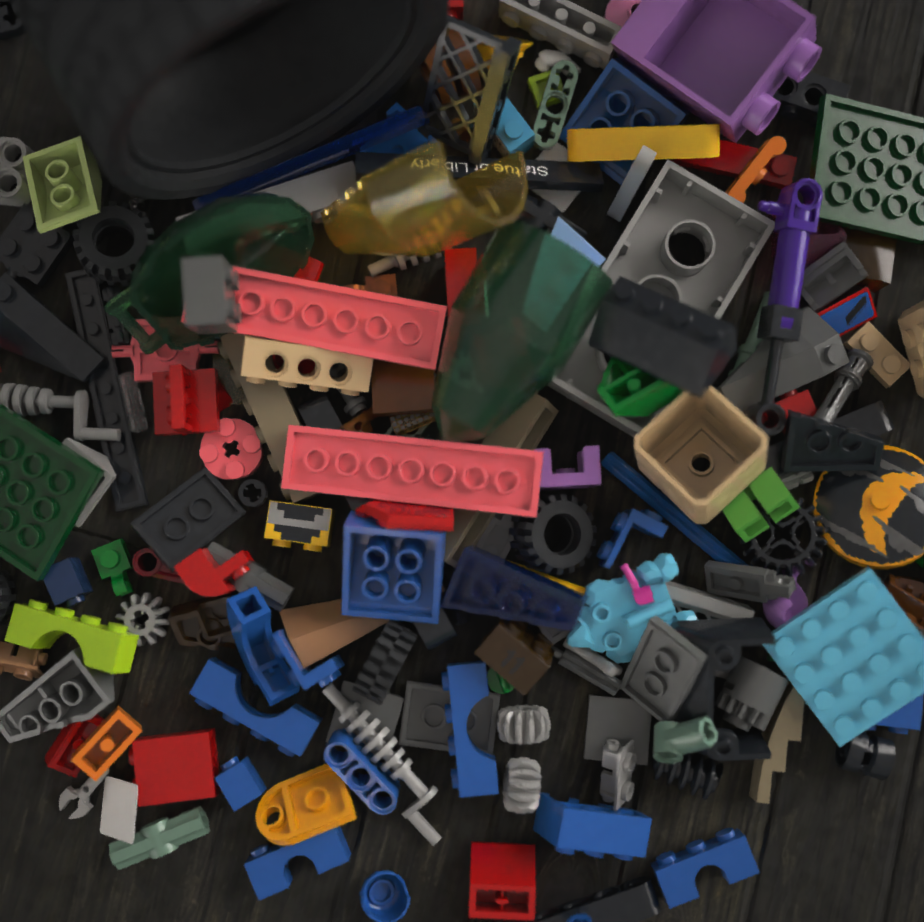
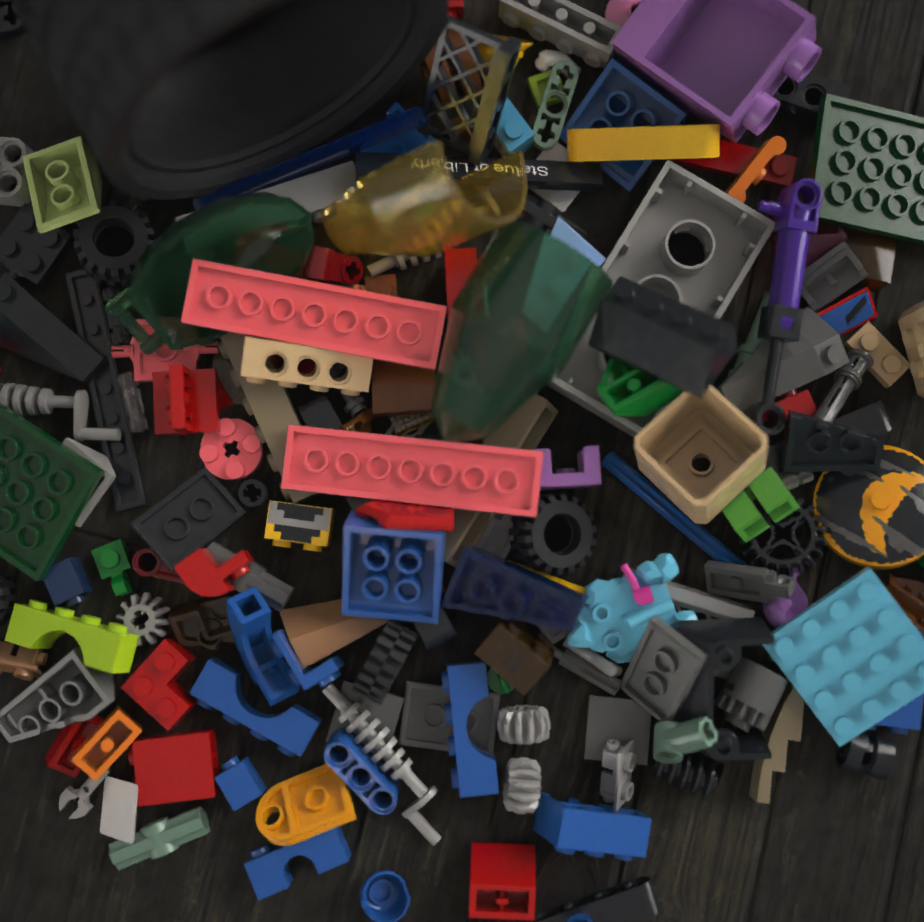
dark grey brick [181,255,242,335] -> none
blue bracket [596,508,668,569] -> none
light grey beam [606,145,657,222] -> none
blue arch [650,828,760,909] -> none
none -> red brick [121,637,197,731]
none -> dark red piece [302,245,363,285]

